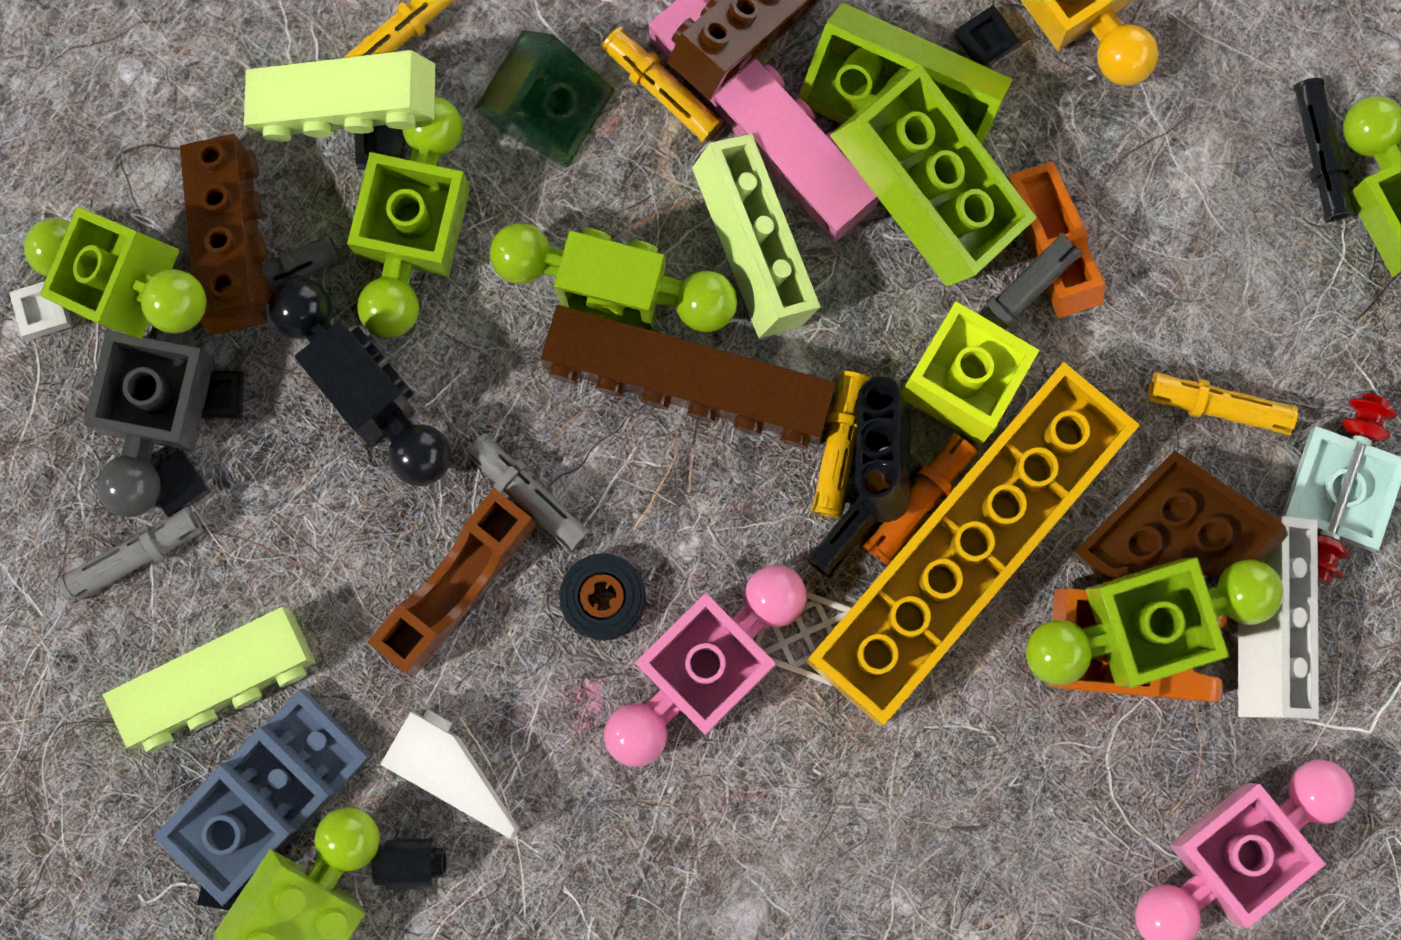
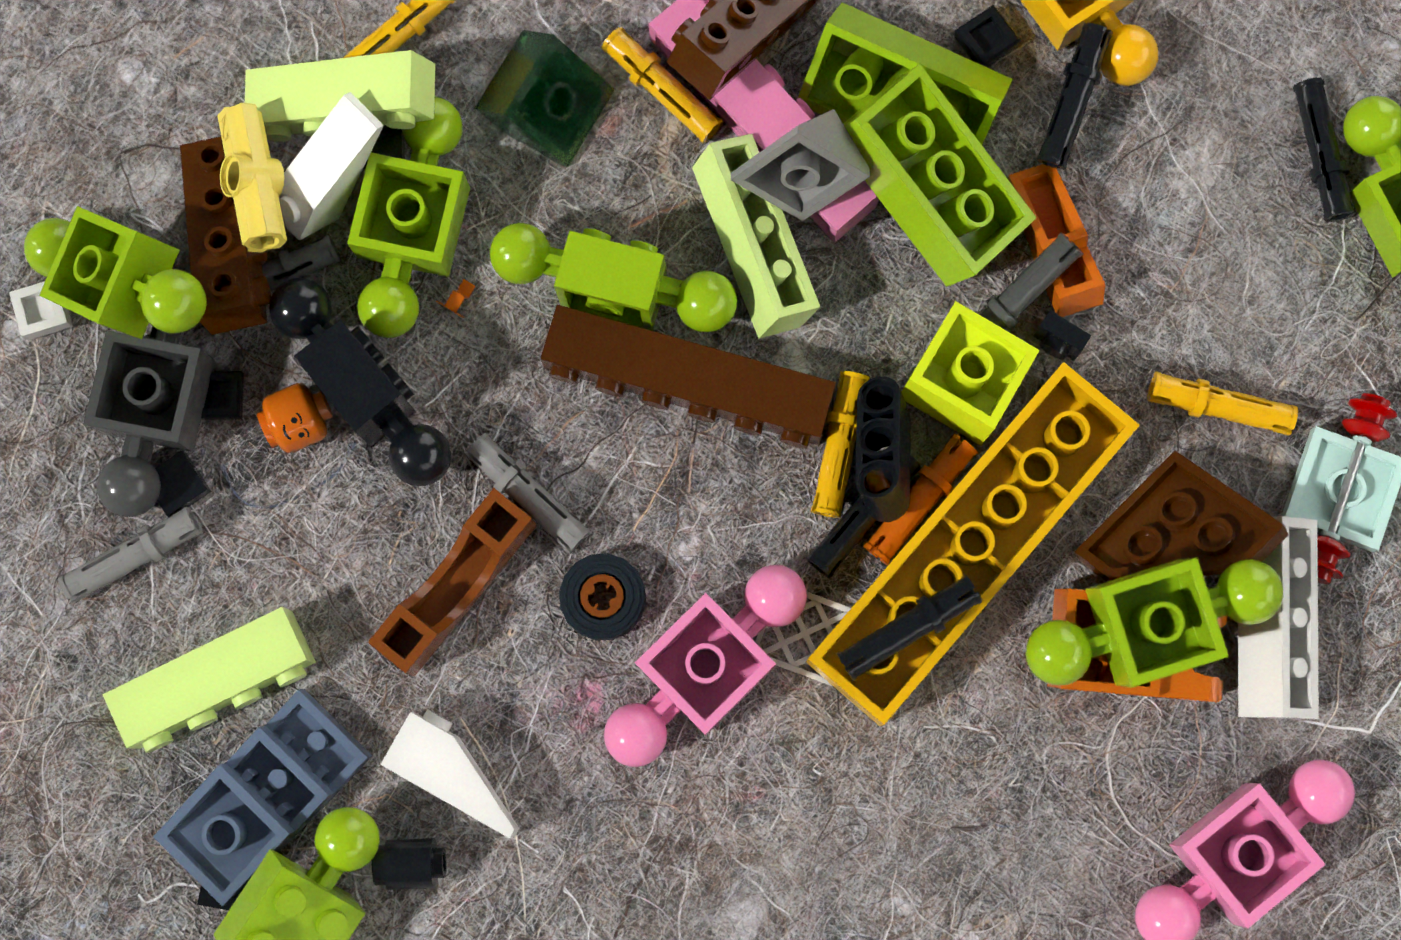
none -> light yellow piece [217,103,287,253]
none -> orange head [257,382,333,453]
none -> white slope [279,92,384,241]
none -> orange piece [436,279,476,318]
none -> light grey slope [731,109,870,221]
none -> black pin [836,574,983,681]
none -> black plate [1034,310,1092,361]
none -> black pin [1036,23,1113,170]

